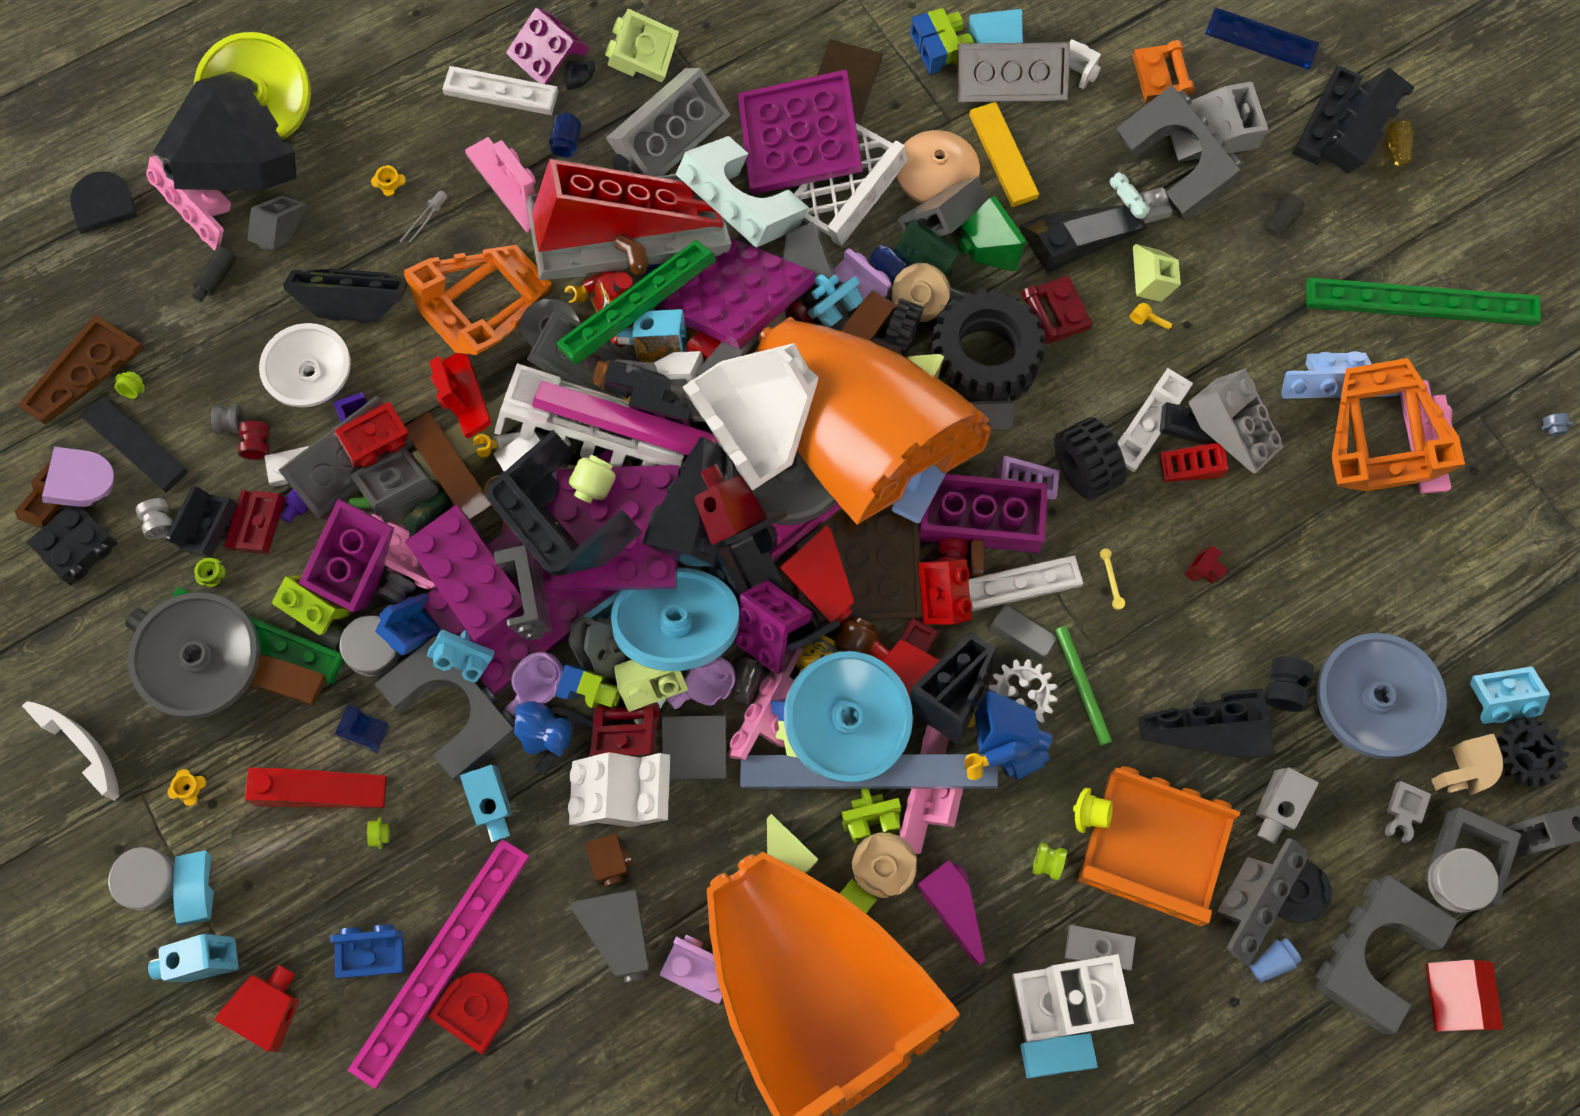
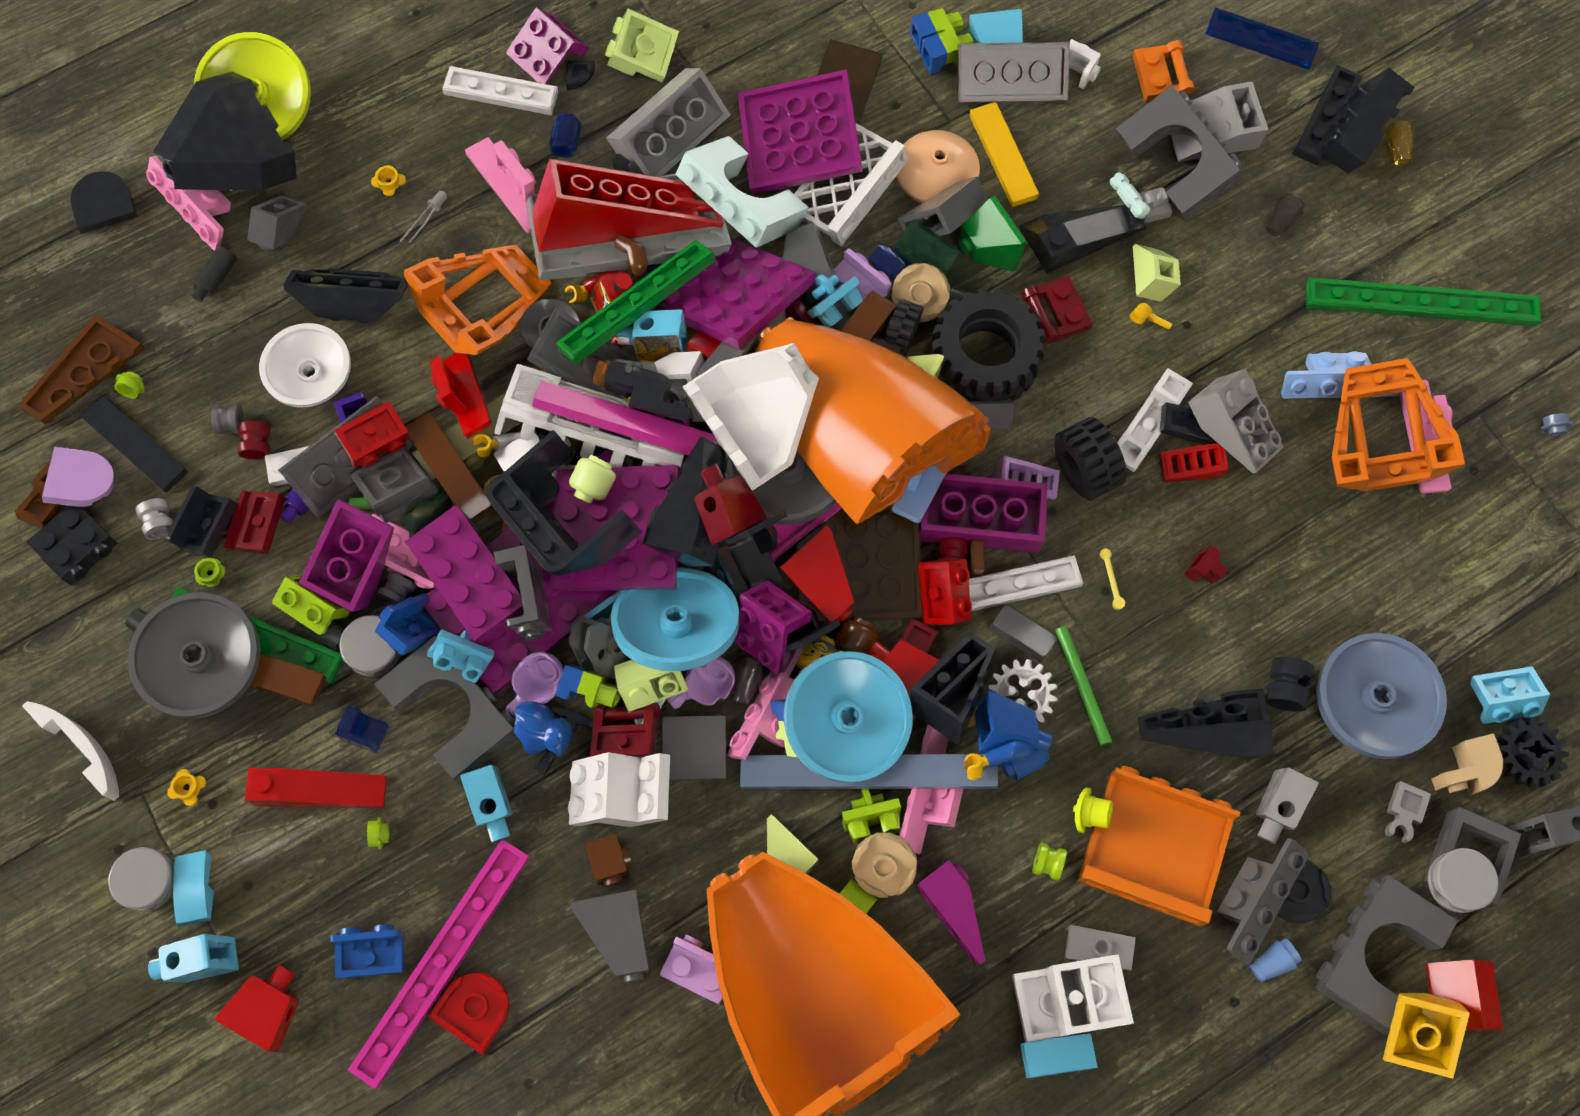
none -> yellow slope [1383,993,1470,1079]

